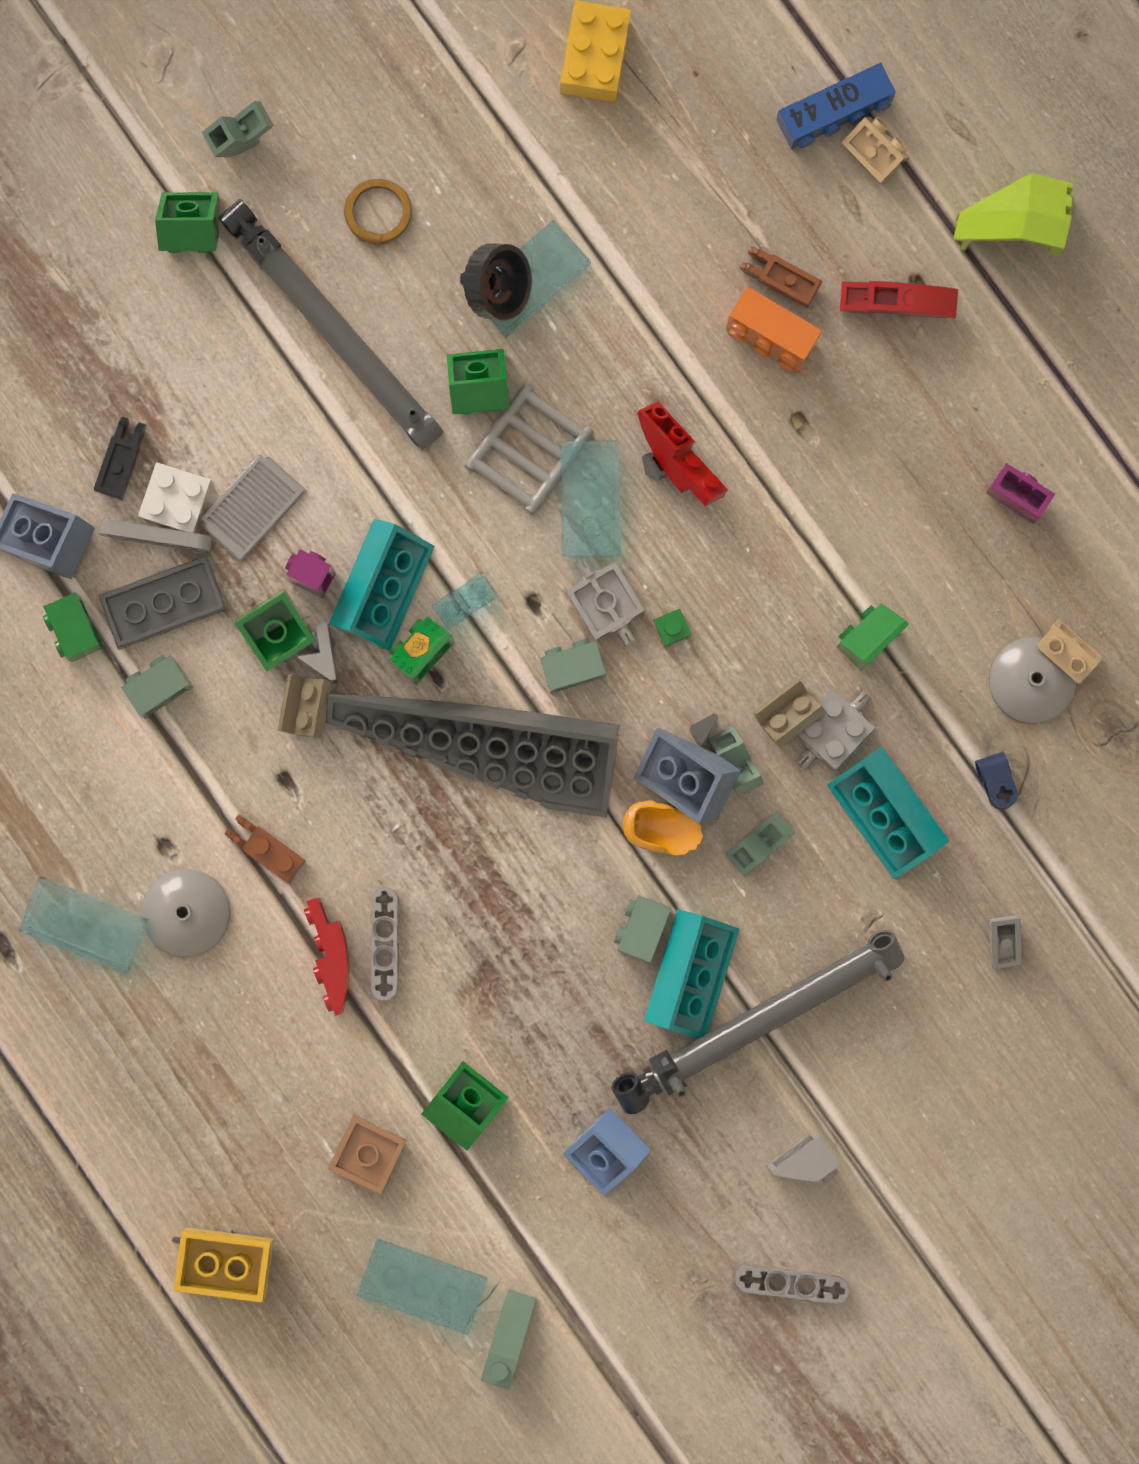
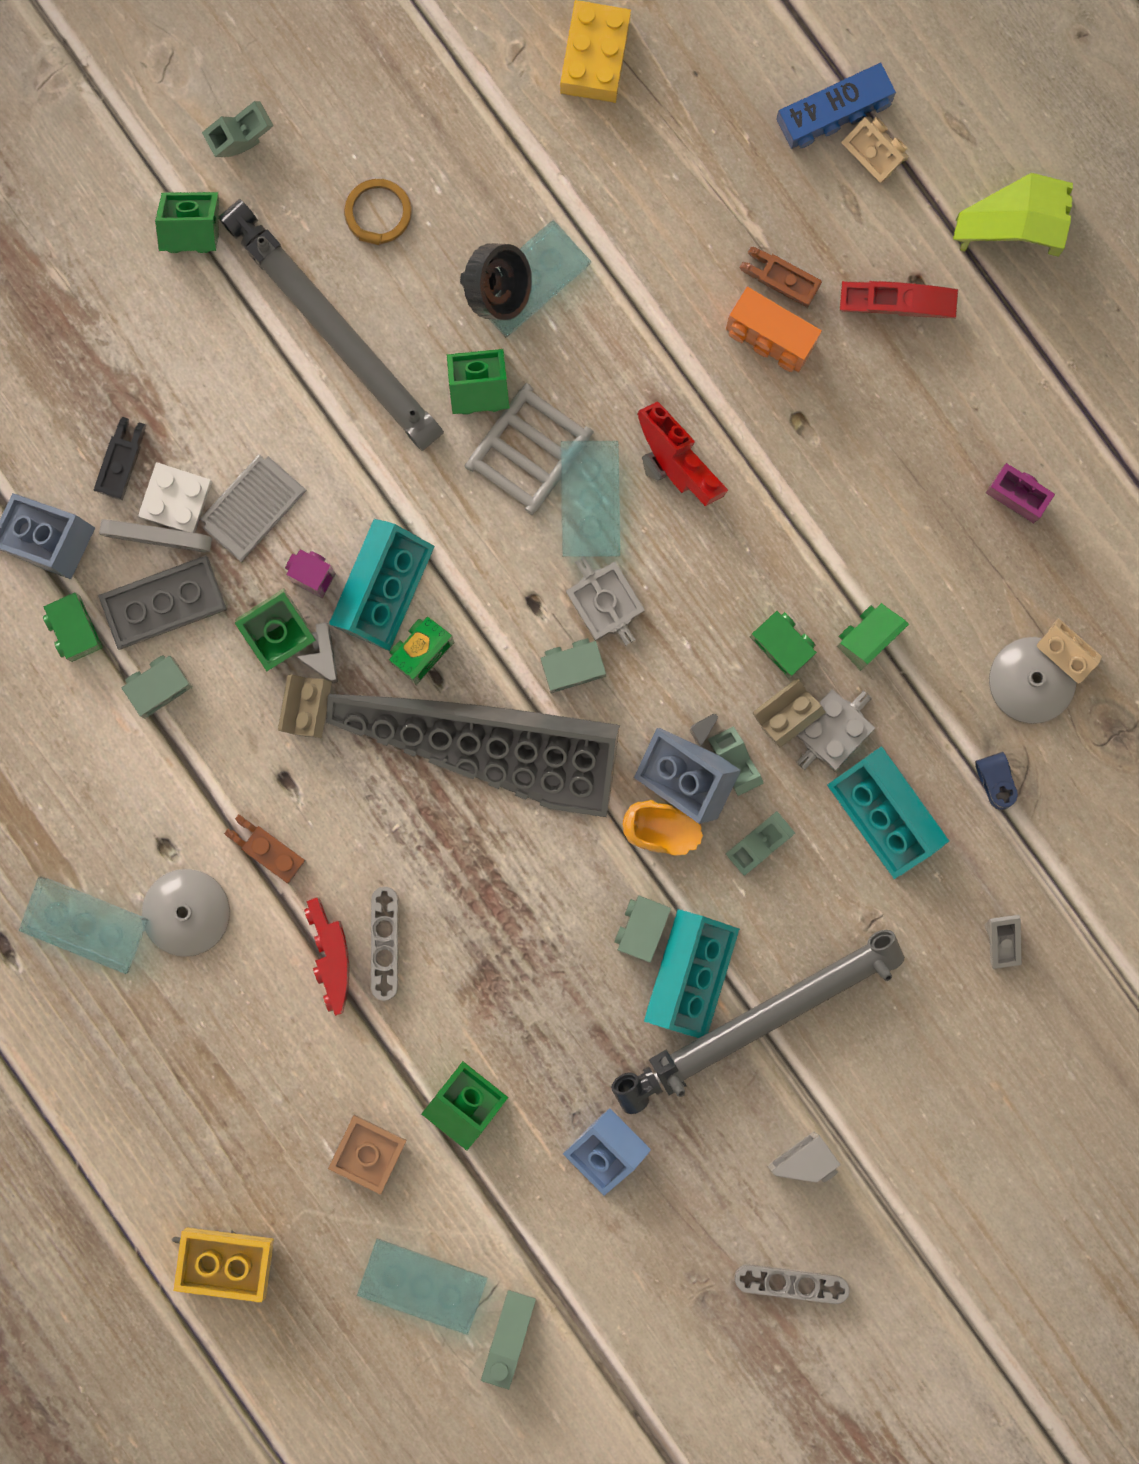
clear light blue slope [432,572,499,629] -> none
green plate [653,609,691,647] -> none
none -> green brick [750,611,817,679]

